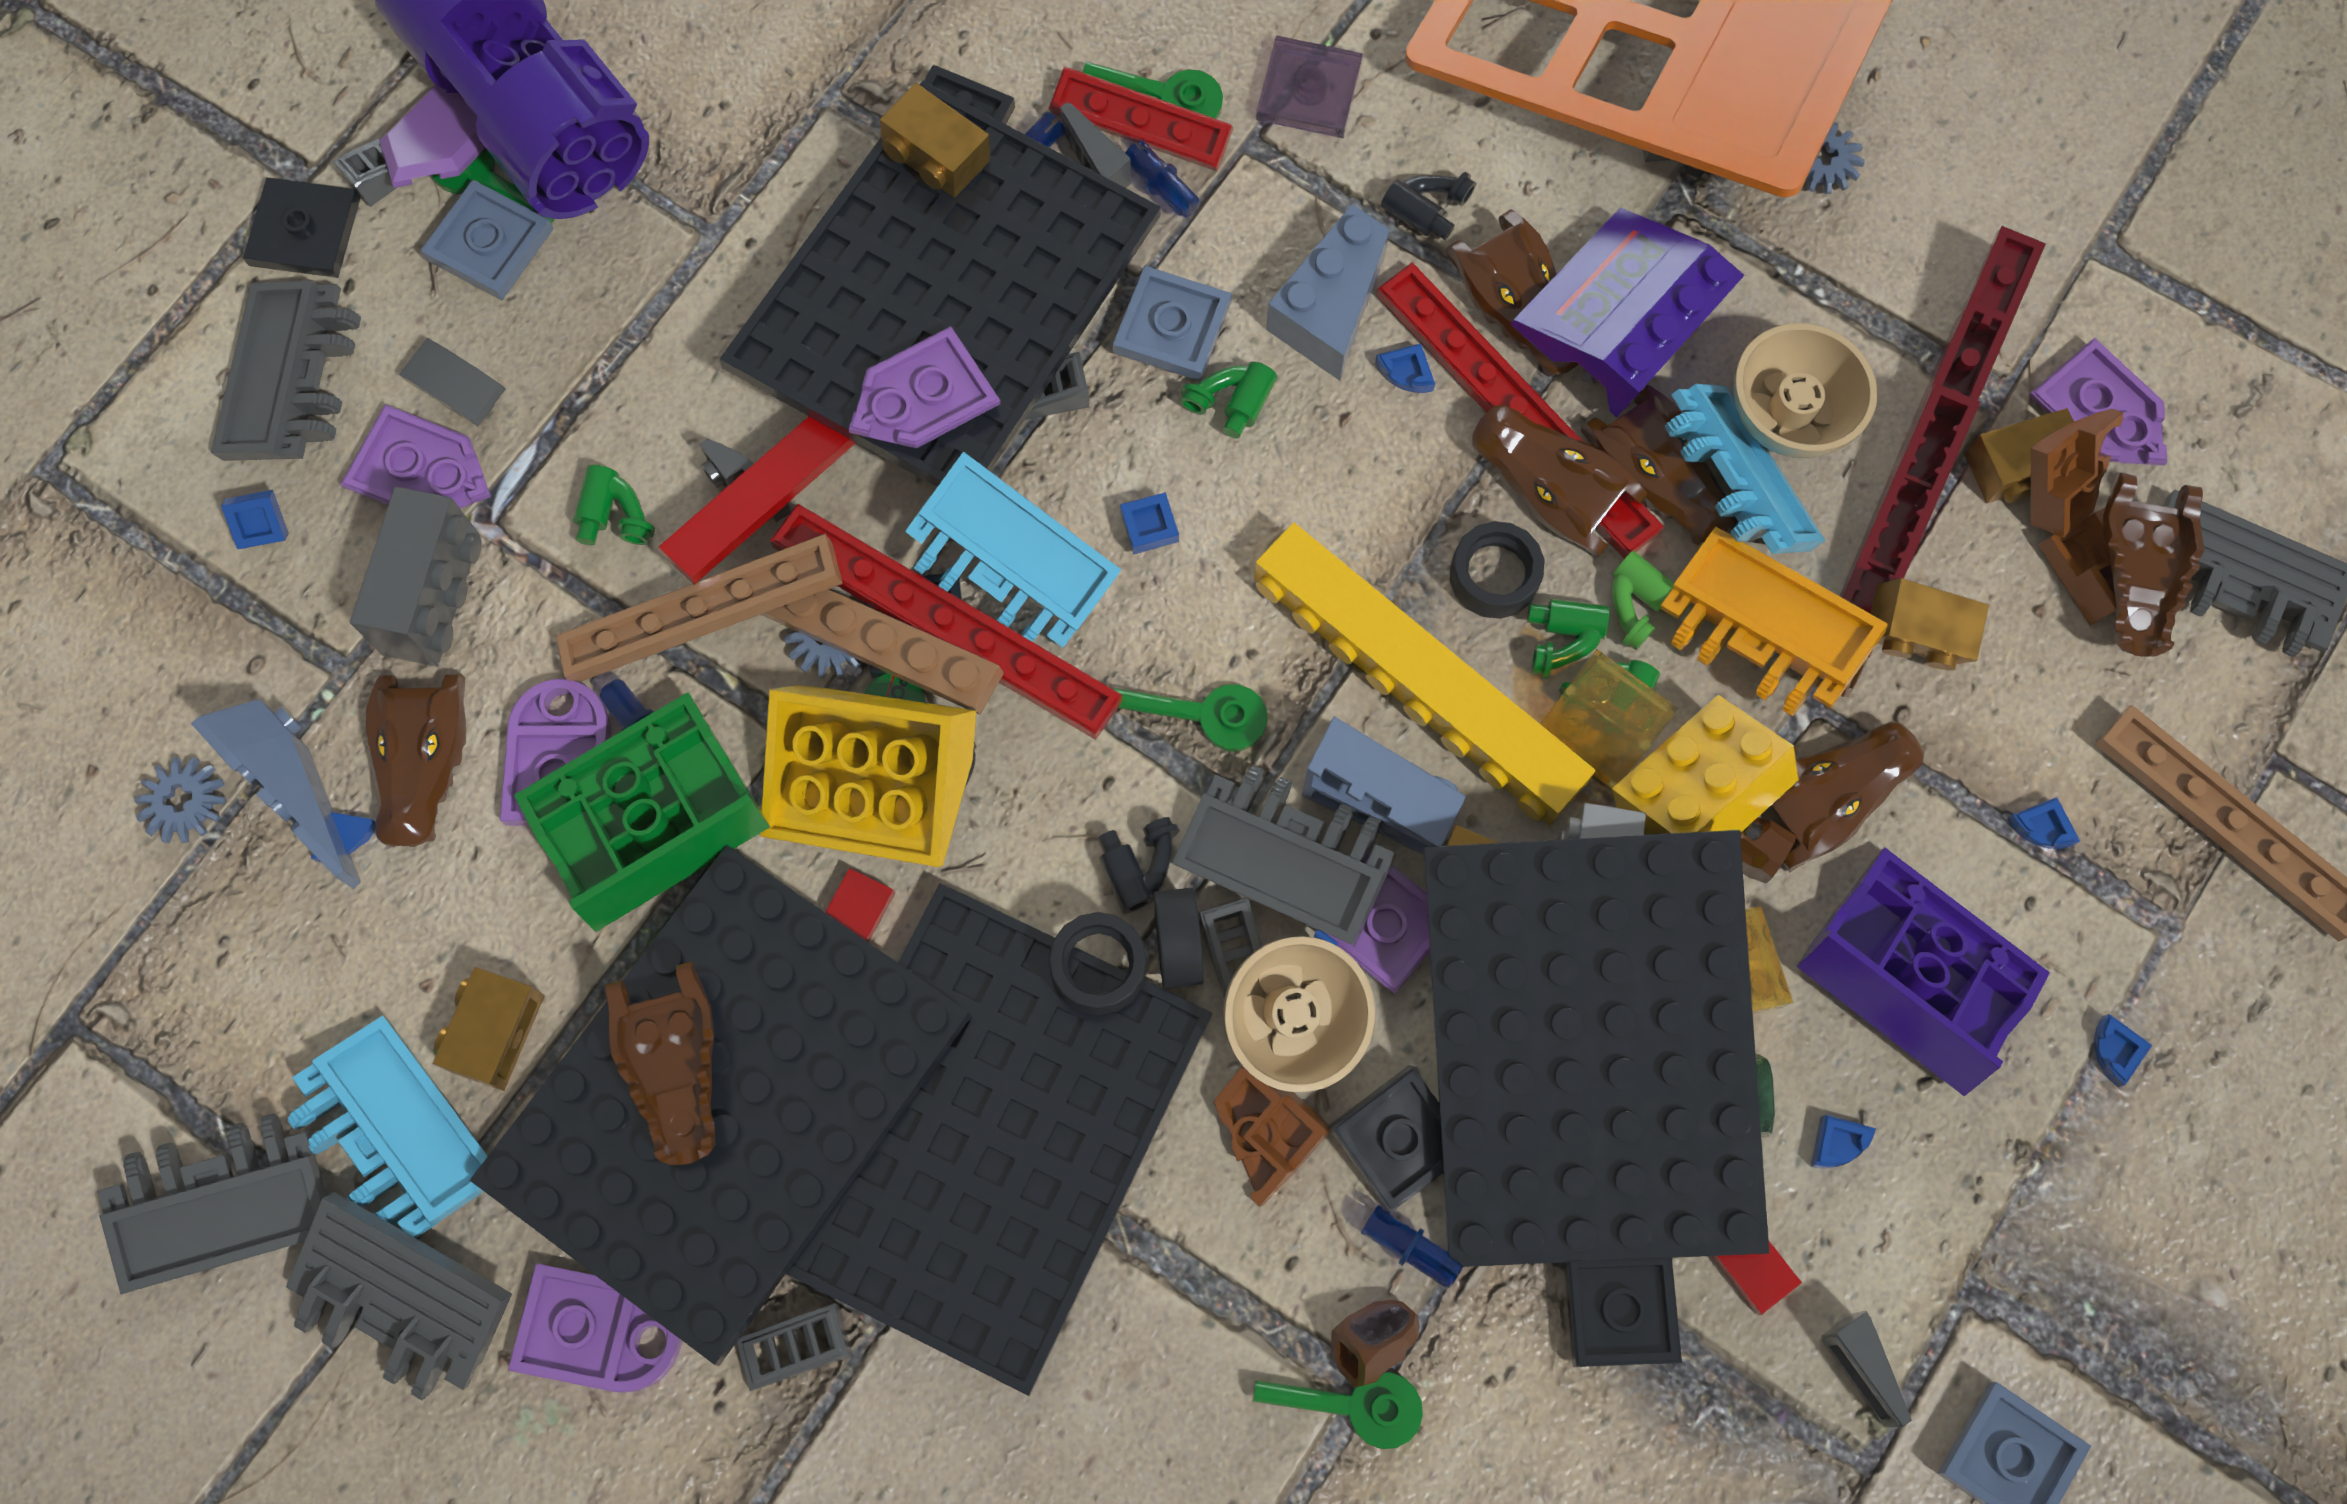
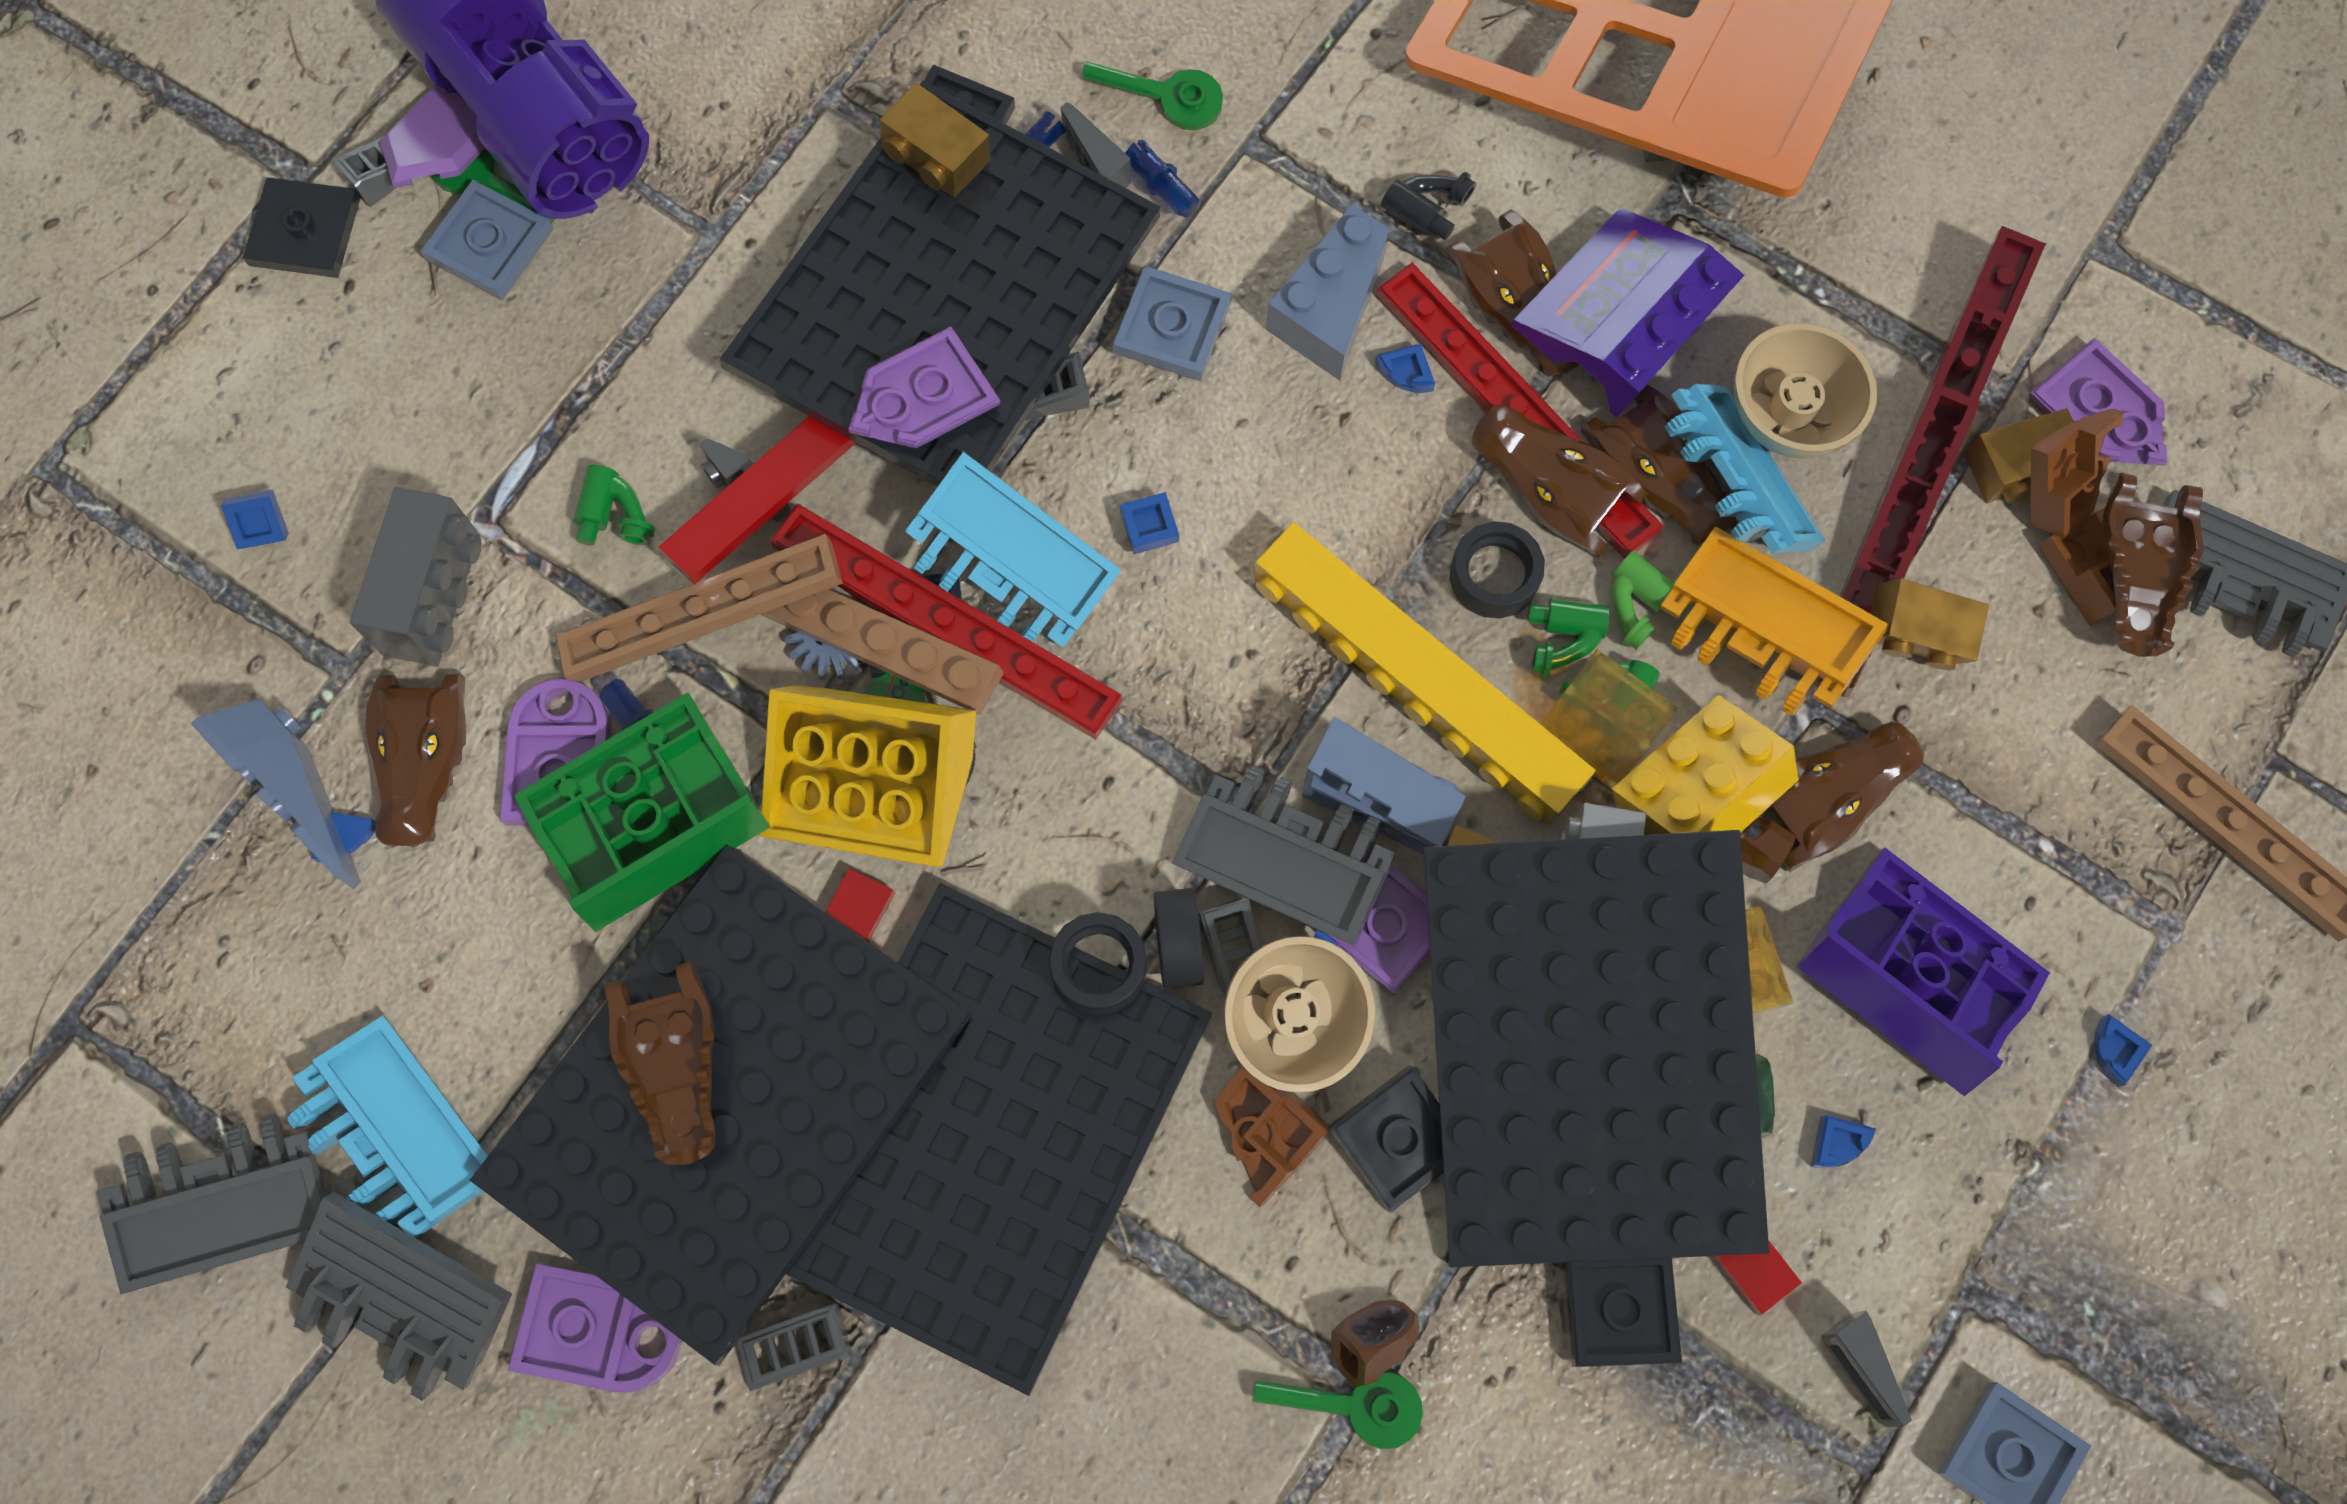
sand blue gear [134,757,226,844] -> none
dark grey hinge [211,280,361,461] -> none
medium lavender tile [340,404,491,508] -> none
dark grey slope [399,338,506,426] -> none
pearl gold brick [432,967,544,1091] -> none
red tile [1048,66,1233,172] -> none
black plant [1097,817,1180,914] -> none
green piece [1114,684,1268,751] -> none
green plant [1180,361,1278,439] -> none
clear purple plate [1256,35,1363,139] -> none
clear blue axle [1361,1205,1463,1288] -> none
sand blue gear [1806,122,1865,194] -> none
blue tile [2007,797,2080,849] -> none

